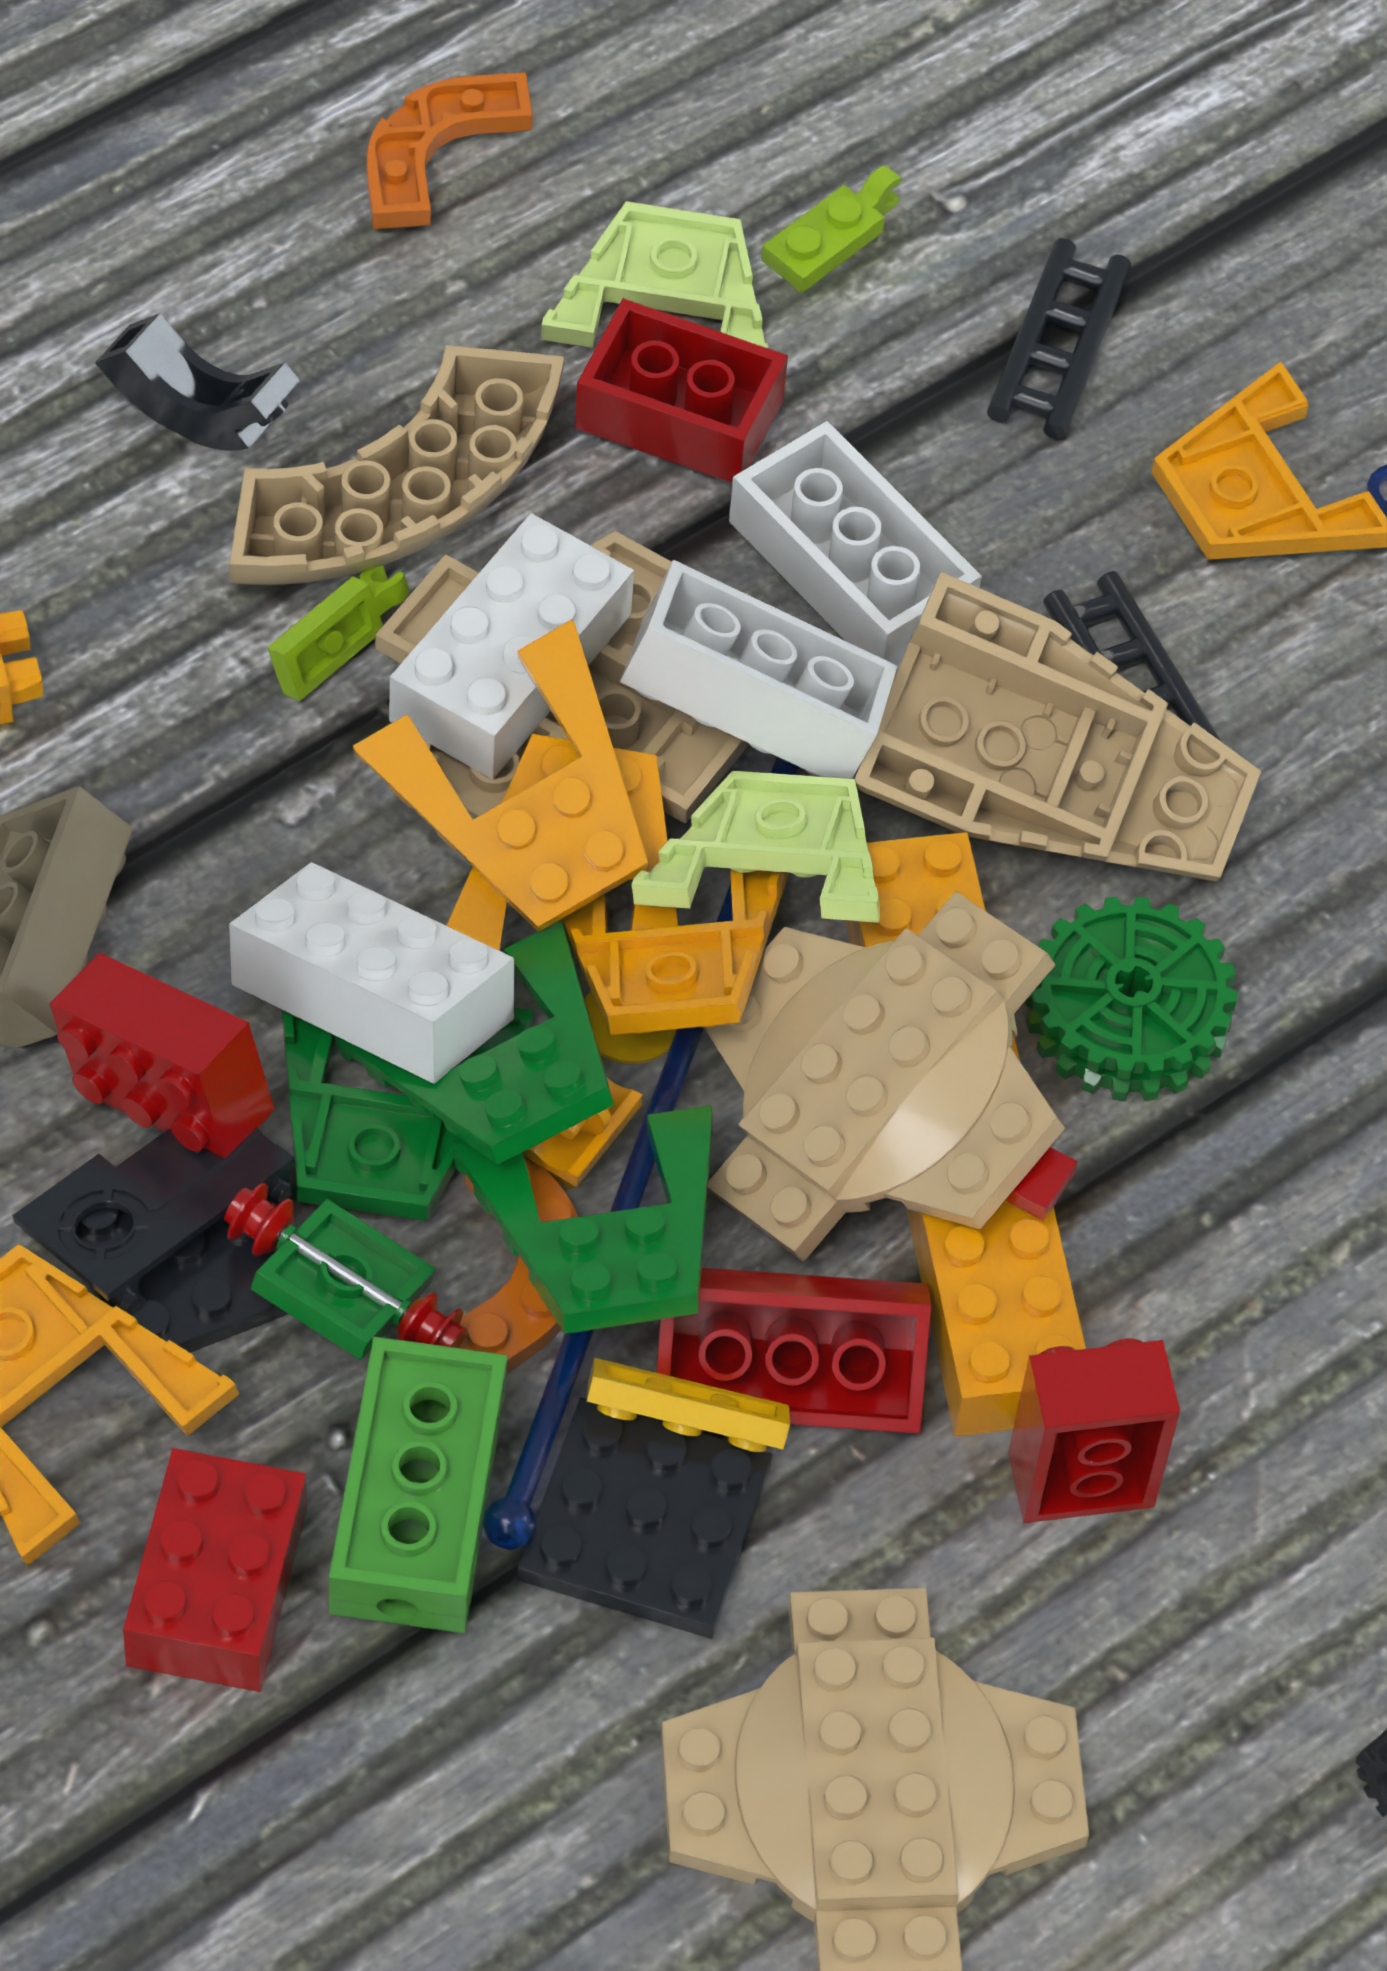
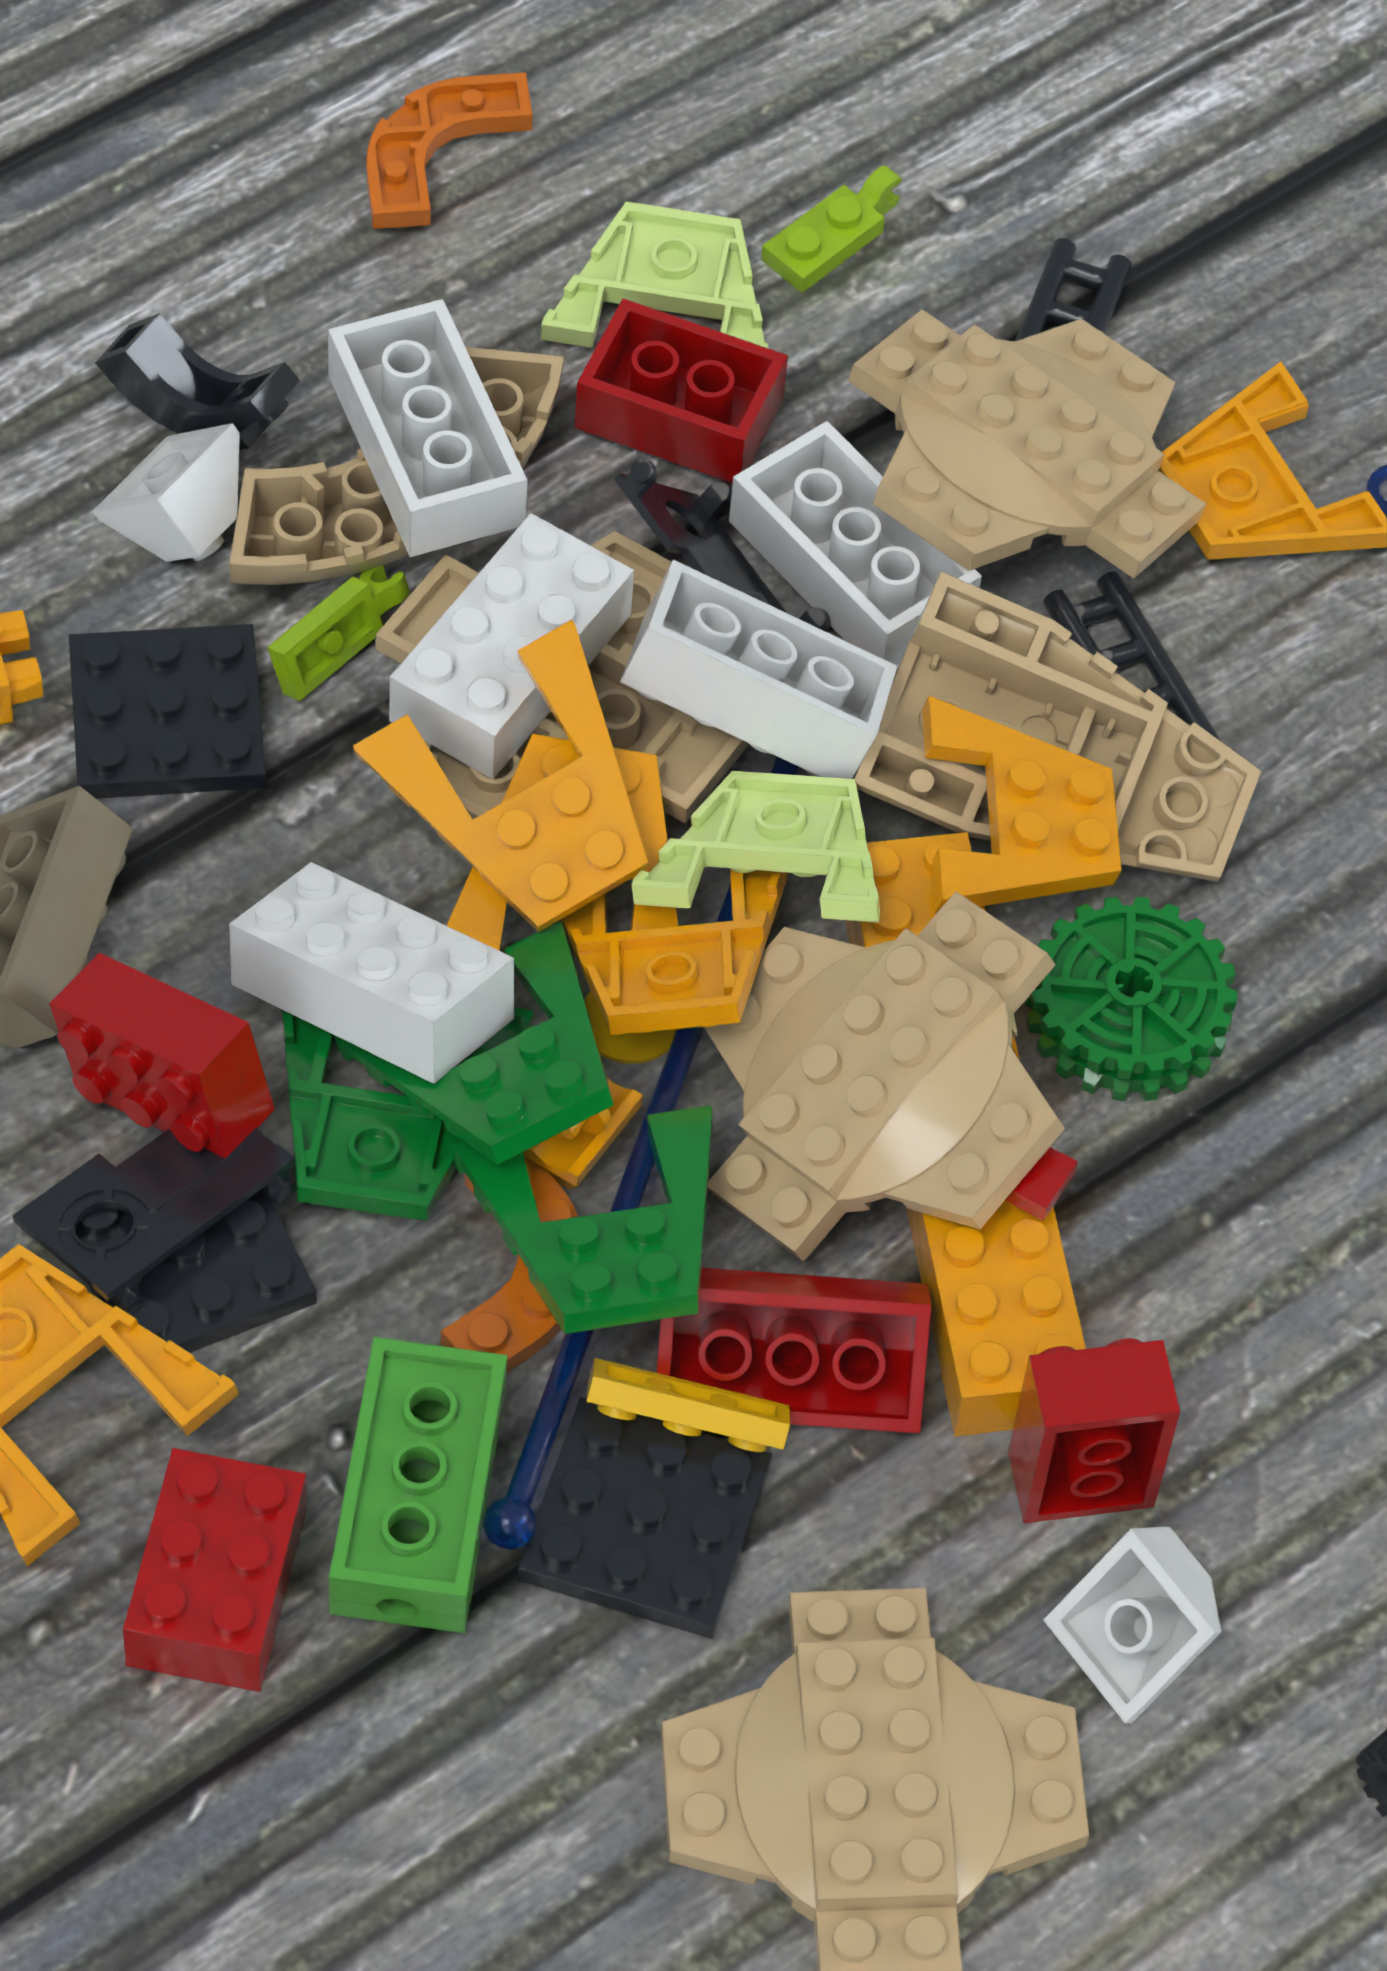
green plate [224,1183,467,1360] -> none
none -> black plate [68,624,266,799]
none -> white slope [93,423,240,562]
none -> white brick [328,299,527,557]
none -> black piece [614,460,830,632]
none -> tan plate [848,310,1206,579]
none -> light orange wing [922,696,1121,914]
none -> white slope [1043,1527,1221,1724]

